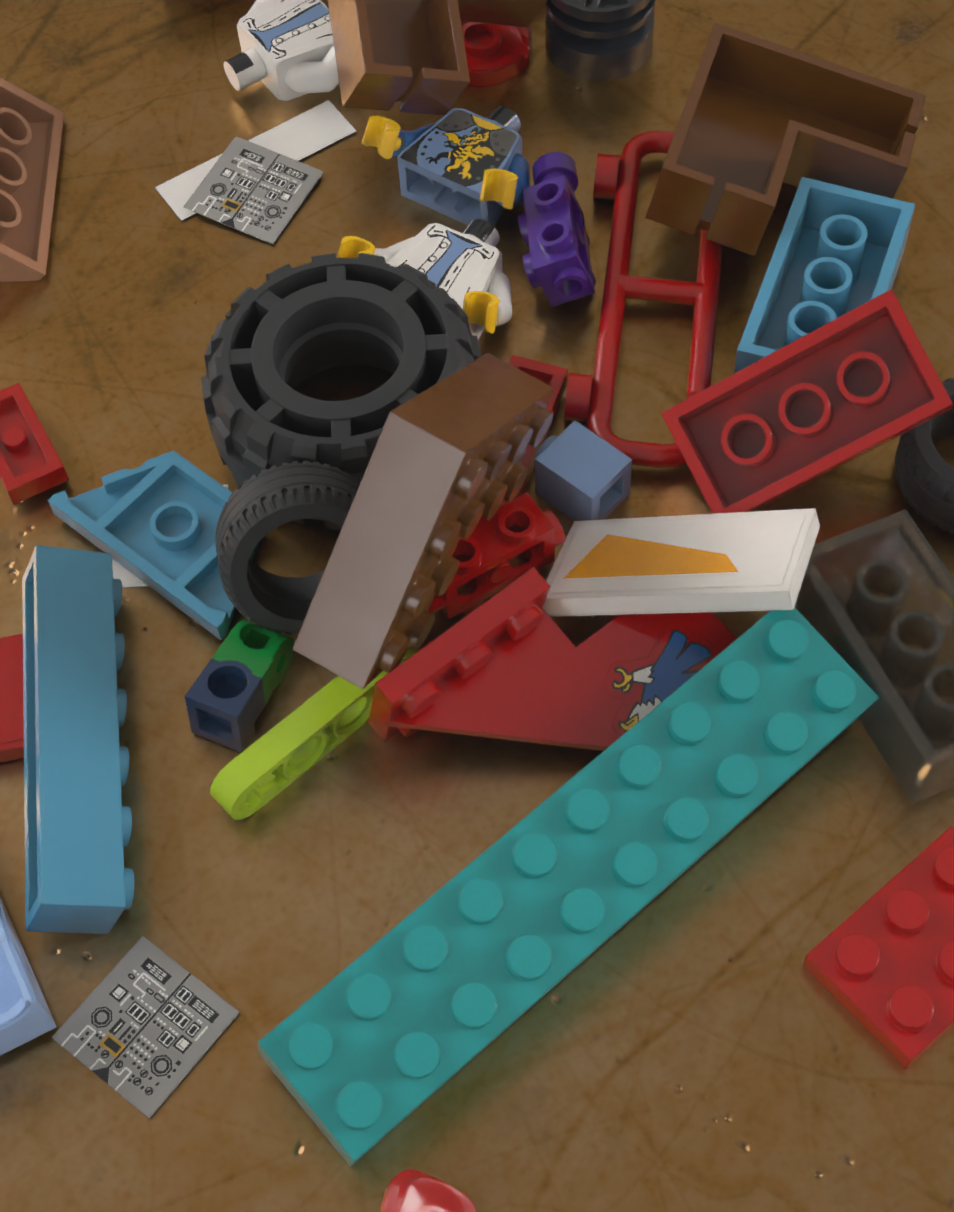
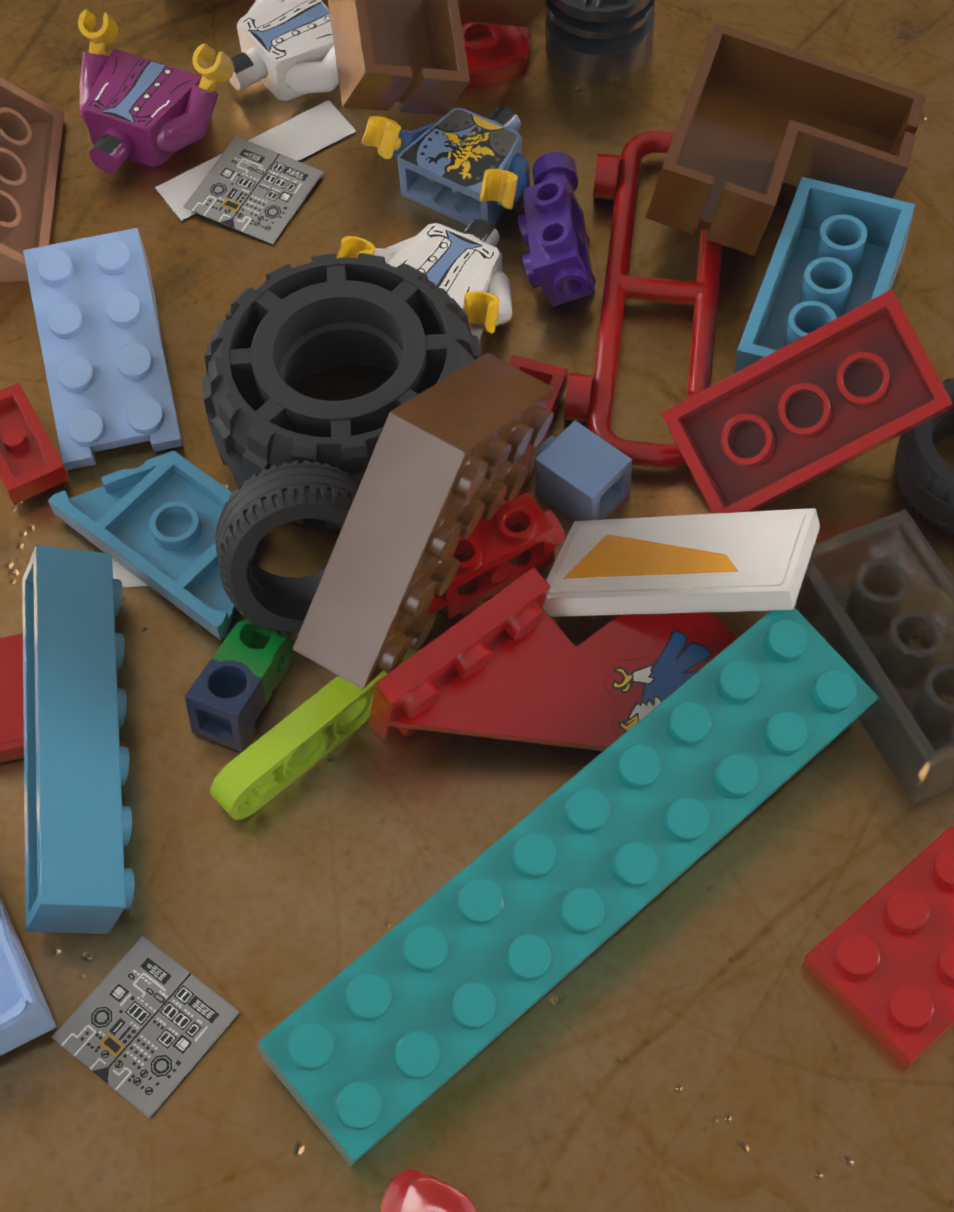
none -> light blue piece [23,228,183,470]
none -> magenta torso [78,9,234,174]

